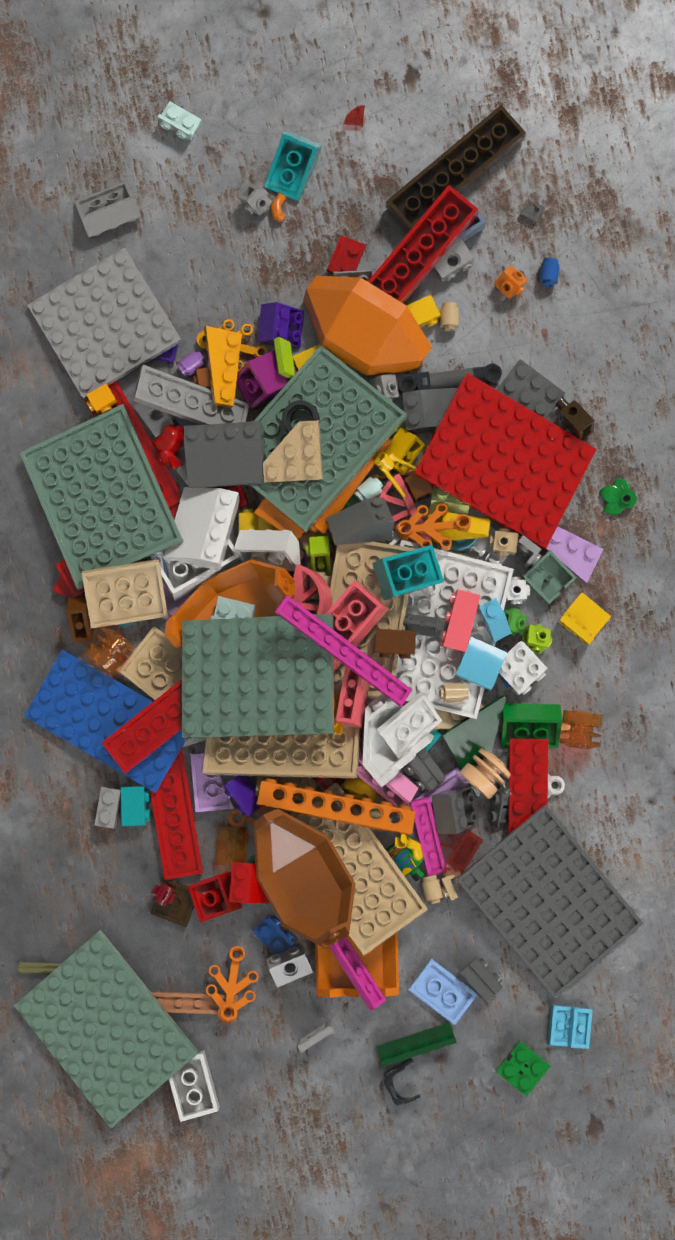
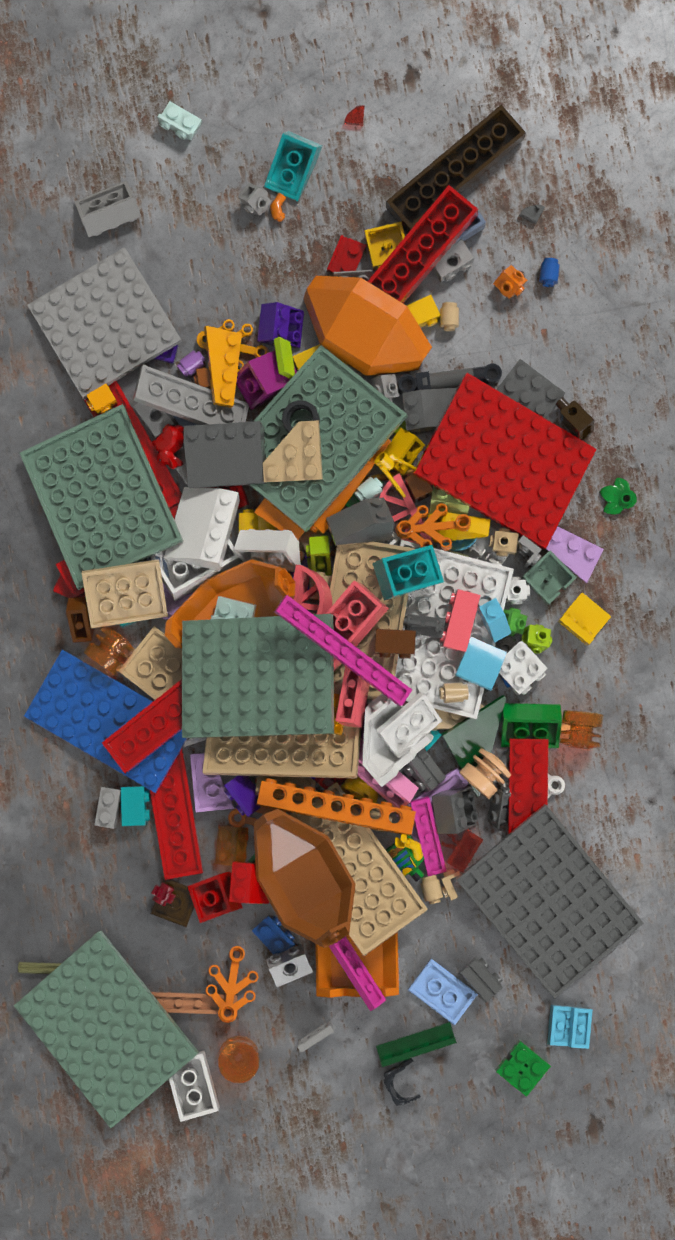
none -> clear orange wheel [218,1036,259,1083]
none -> yellow piece [364,222,405,270]

